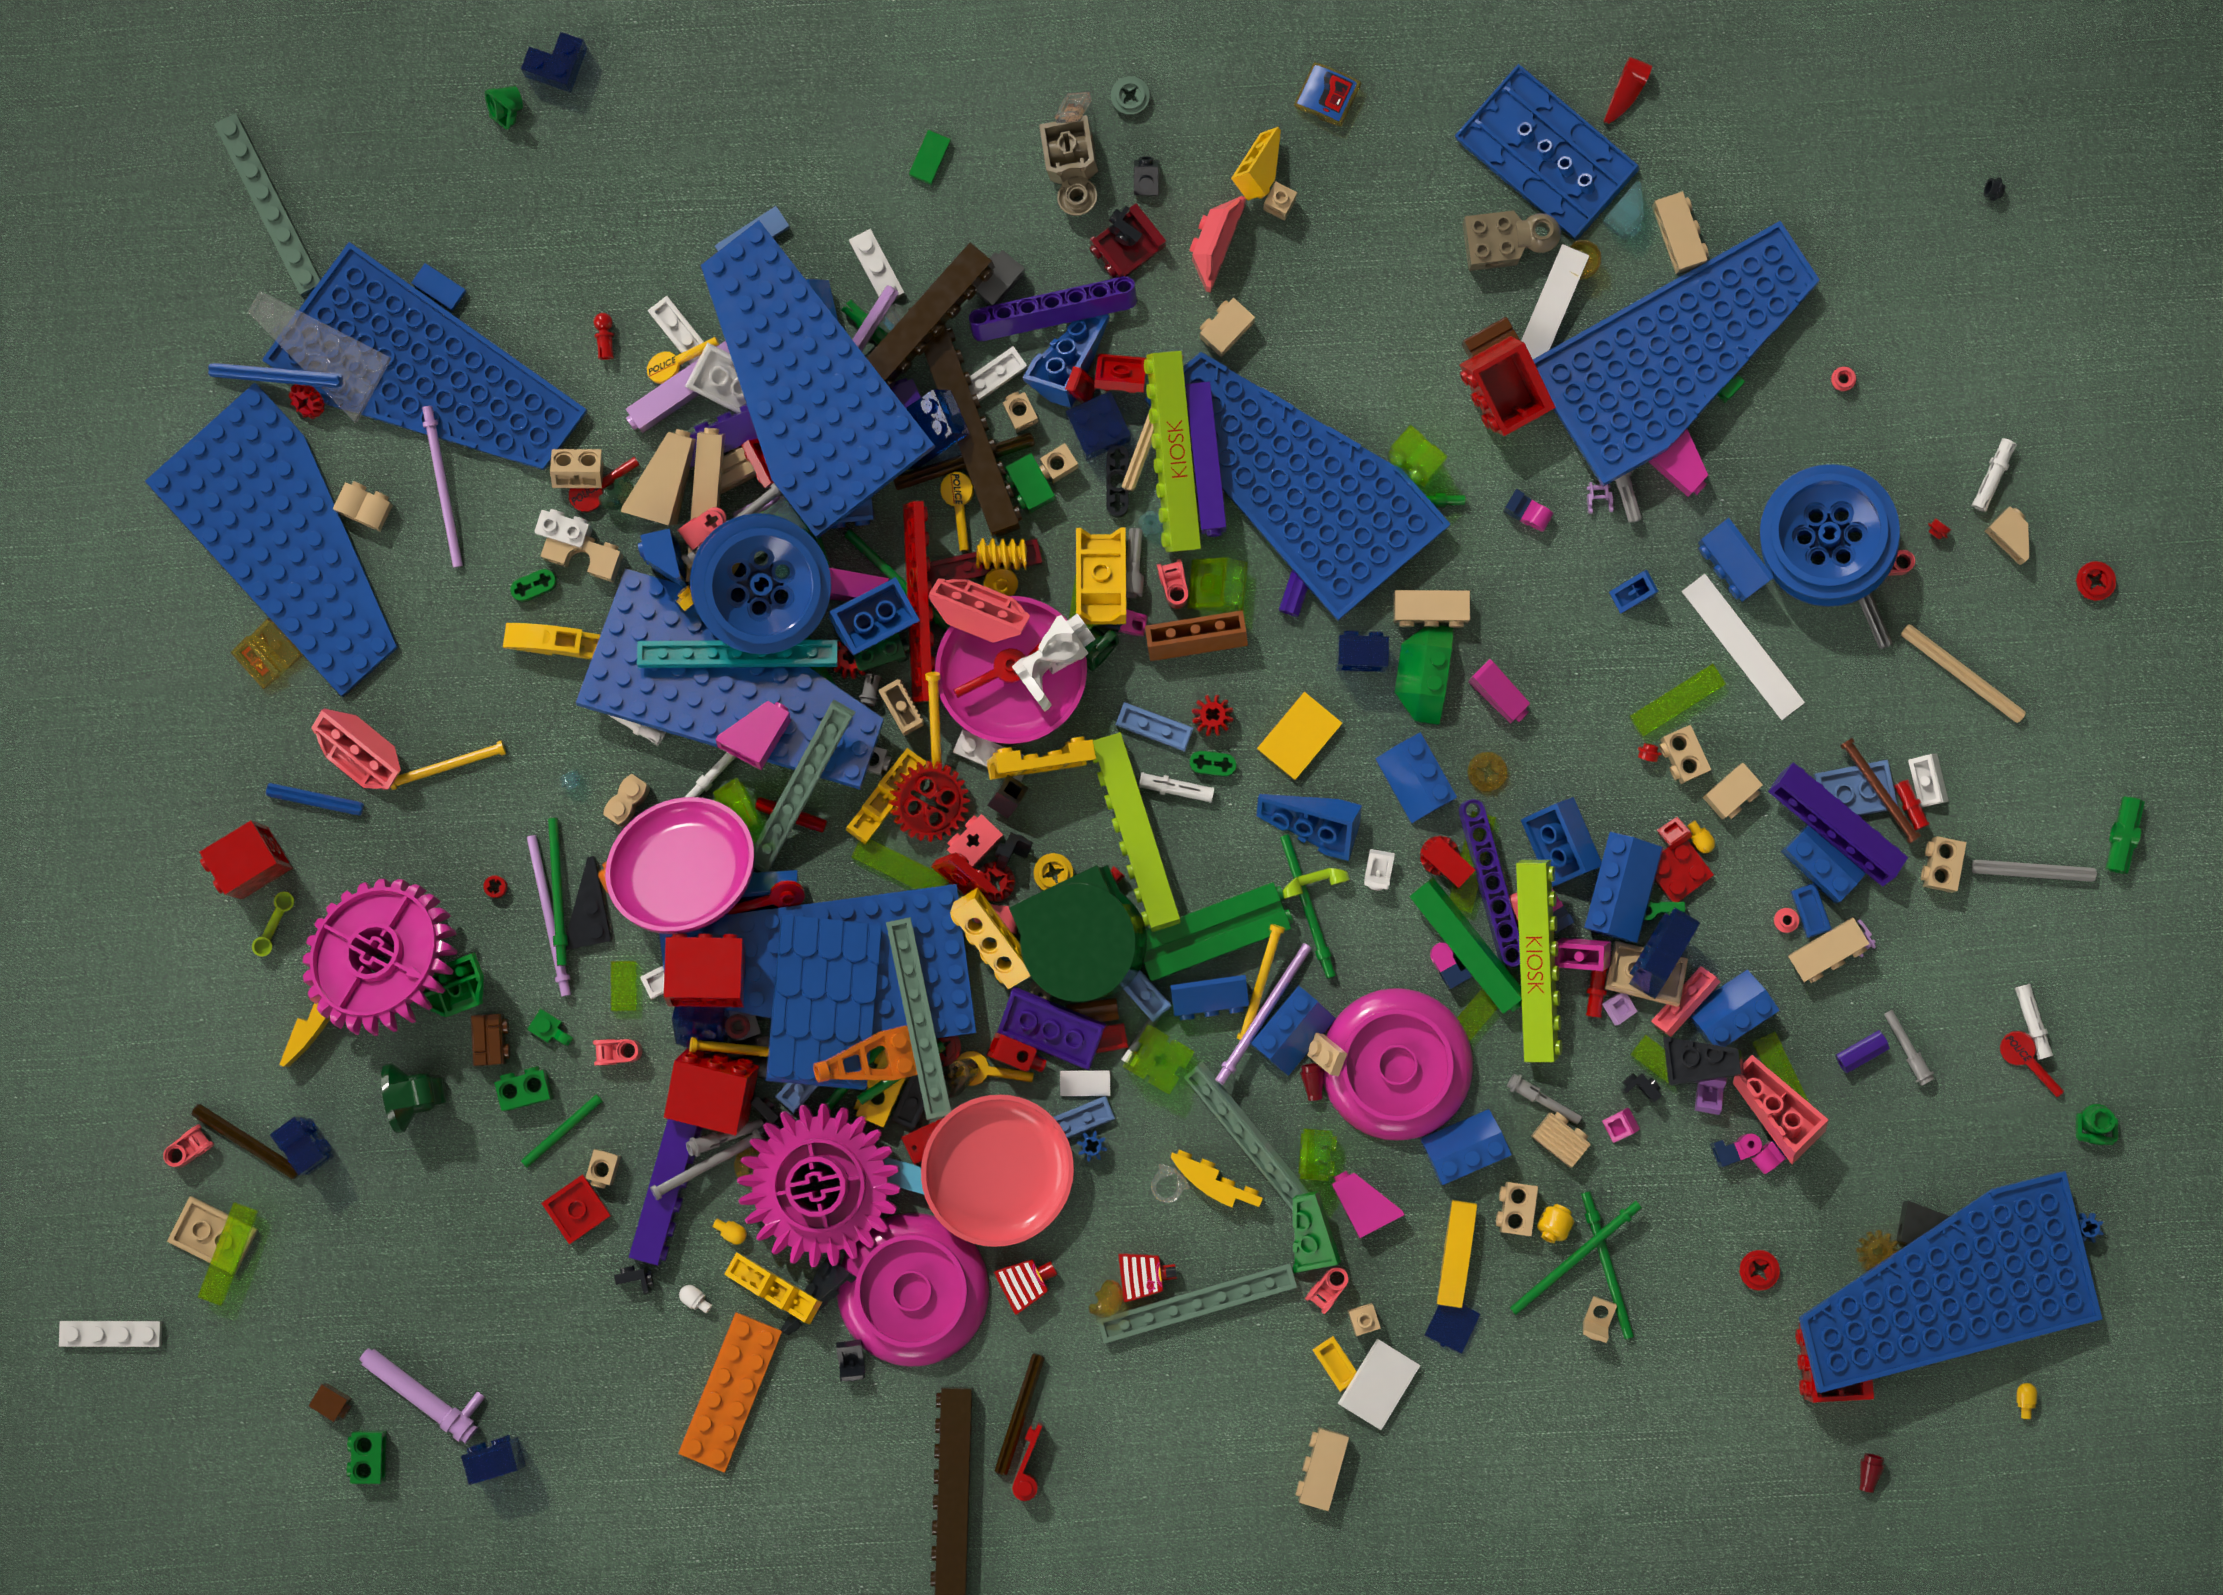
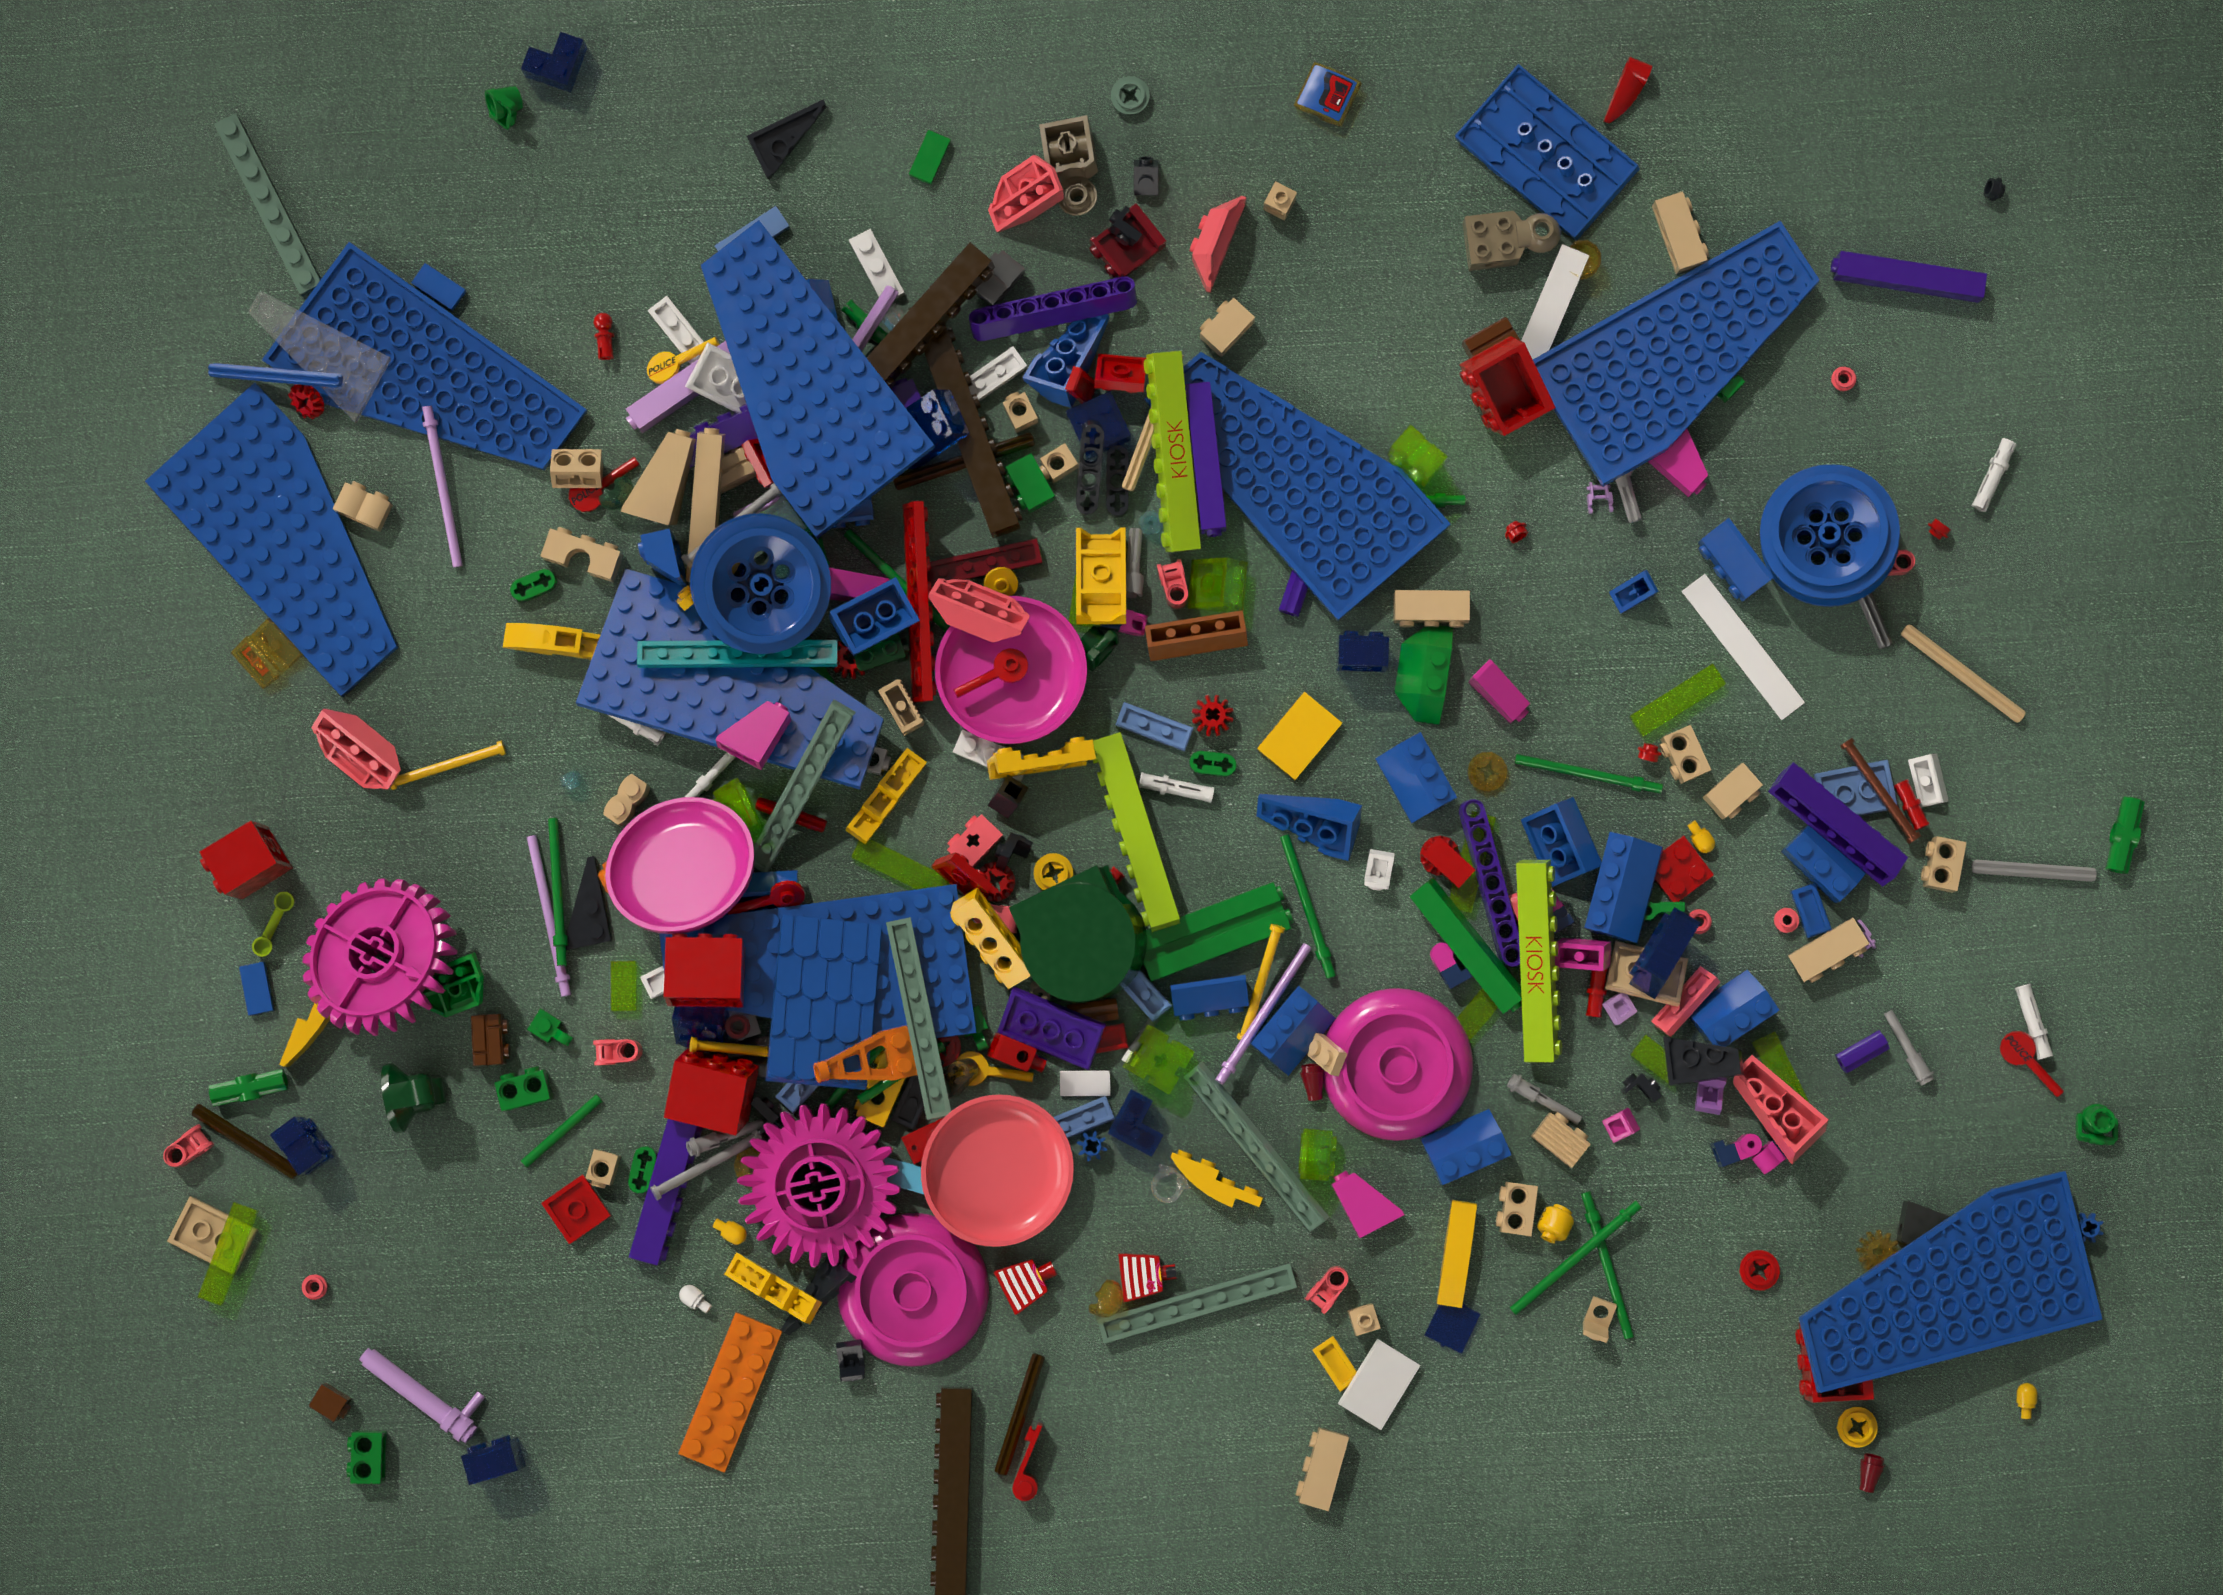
white plate [59,1321,162,1347] -> none
blue axle [266,783,364,816] -> none
red bush [483,875,507,898] -> none
white bracket [535,509,593,548] -> none
black bracket [614,1265,654,1294] -> none
coral piece [678,507,726,550] -> none
light grey pin [859,674,881,706] -> none
red gear [889,761,970,842] -> none
yellow bar [925,672,942,767] -> none
yellow piece [940,472,974,551] -> none
yellow piece [976,538,1027,570] -> none
white hips [1011,614,1095,712] -> none
clear tile [1055,92,1092,123] -> none
yellow slope [1231,127,1281,201] -> none
lime bar [1282,868,1350,899] -> none
green wing [1293,1191,1341,1273] -> none
leg [1503,489,1554,532] -> none
clear light blue slope [1603,180,1644,241] -> none
tile [1657,817,1693,850] -> none
tan slope [1985,507,2029,565] -> none
red gear [2075,561,2116,601] -> none
none -> green piece [209,1069,288,1107]
none -> blue tile [239,962,275,1016]
none -> coral plate [302,1274,328,1300]
none -> green beam [628,1147,657,1193]
none -> black wing [747,99,827,180]
none -> green plate [964,1005,989,1051]
none -> coral wedge [988,155,1064,232]
none -> black beam [1075,420,1104,515]
none -> clear blue brick [1107,1089,1163,1157]
none -> red plate [1505,521,1528,543]
none -> green bar [1514,754,1663,794]
none -> coral plate [1686,909,1712,934]
none -> dark purple brick [1830,251,1987,303]
none -> yellow gear [1836,1406,1878,1448]

